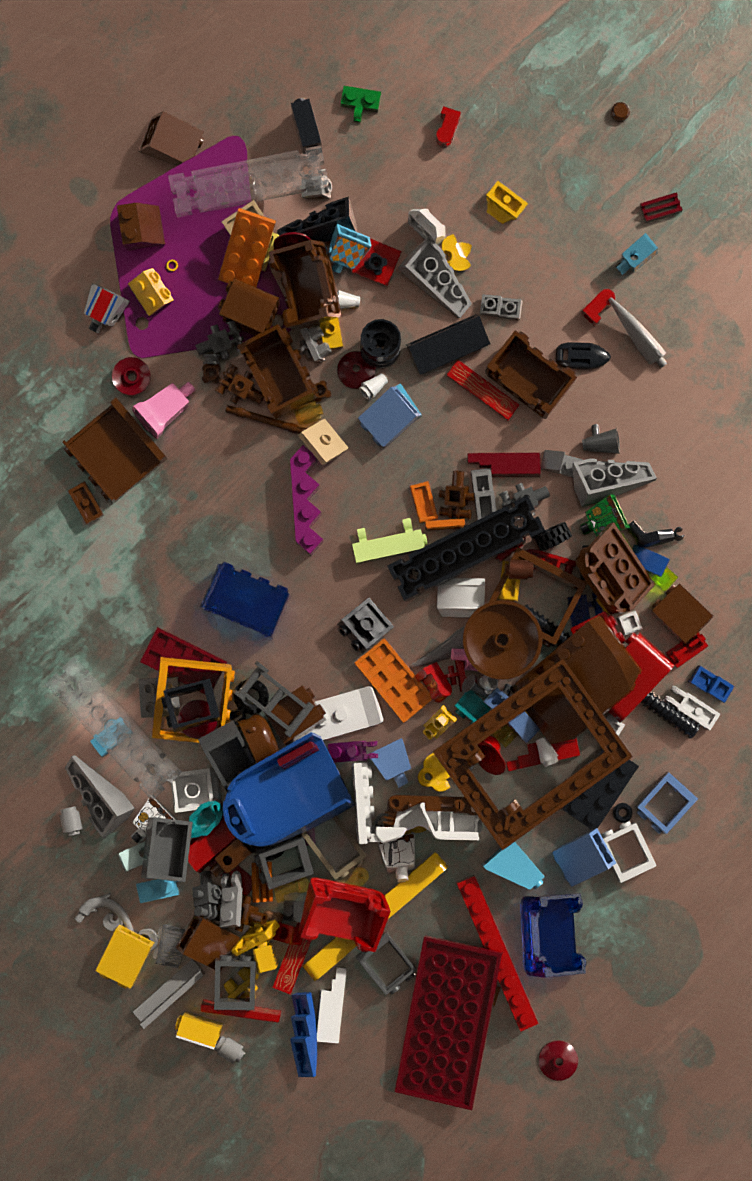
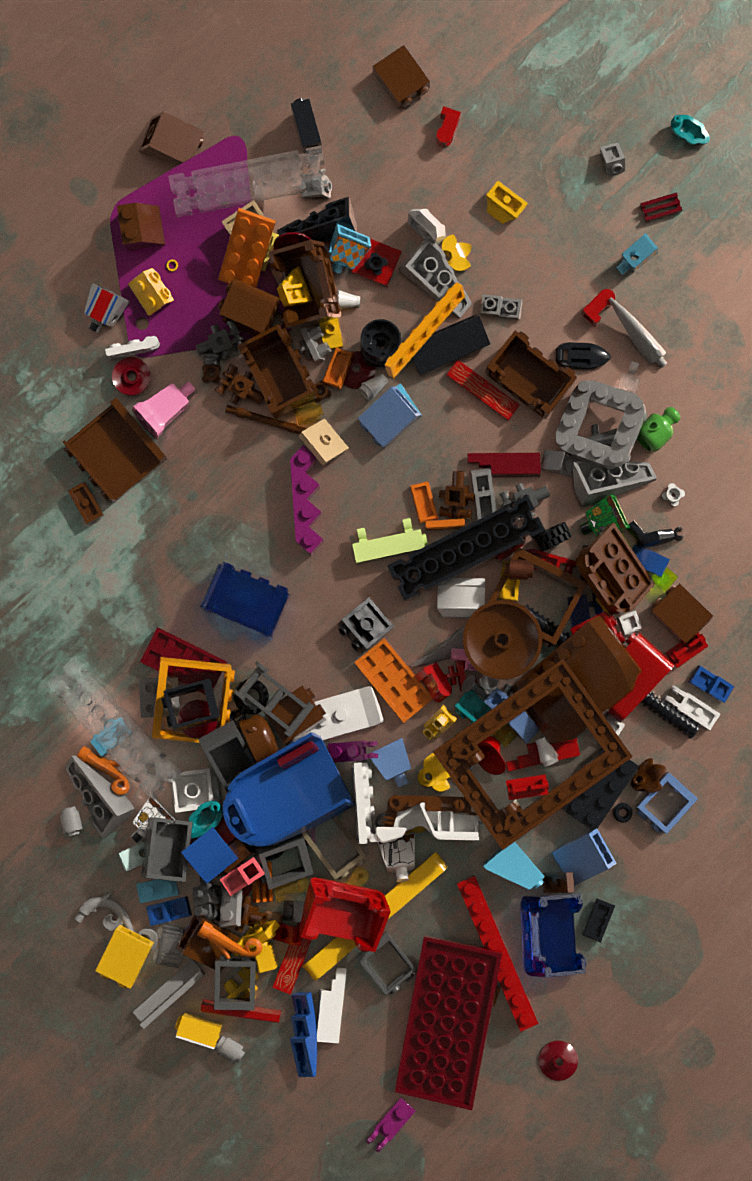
green plate [341,86,381,123] -> none
white window [601,821,656,883] -> none
reddish brown piece [610,102,630,122] -> none
none -> orange plant [77,746,130,795]
none -> white hinge [105,336,160,360]
none -> blue slope [146,896,192,926]
none -> blue slope [181,827,238,883]
none -> orange plant [197,921,263,959]
none -> coral brick [219,857,265,896]
none -> yellow wing [277,267,313,307]
none -> orange tile [322,347,354,390]
none -> magenta hinge [365,1097,416,1153]
none -> reddish brown brick [373,45,430,109]
none -> light orange plate [385,282,465,379]
none -> red hinge [506,774,549,800]
none -> reddish brown plate [542,872,574,893]
none -> light grey plate [556,380,647,470]
none -> black plate [582,898,615,943]
none -> light grey bracket [600,142,625,176]
none -> clear plate [617,361,641,394]
none -> reddish brown plate [631,758,667,793]
none -> bright green piece [637,407,681,452]
none -> white plate [662,483,685,506]
none -> teal arm [671,115,710,145]

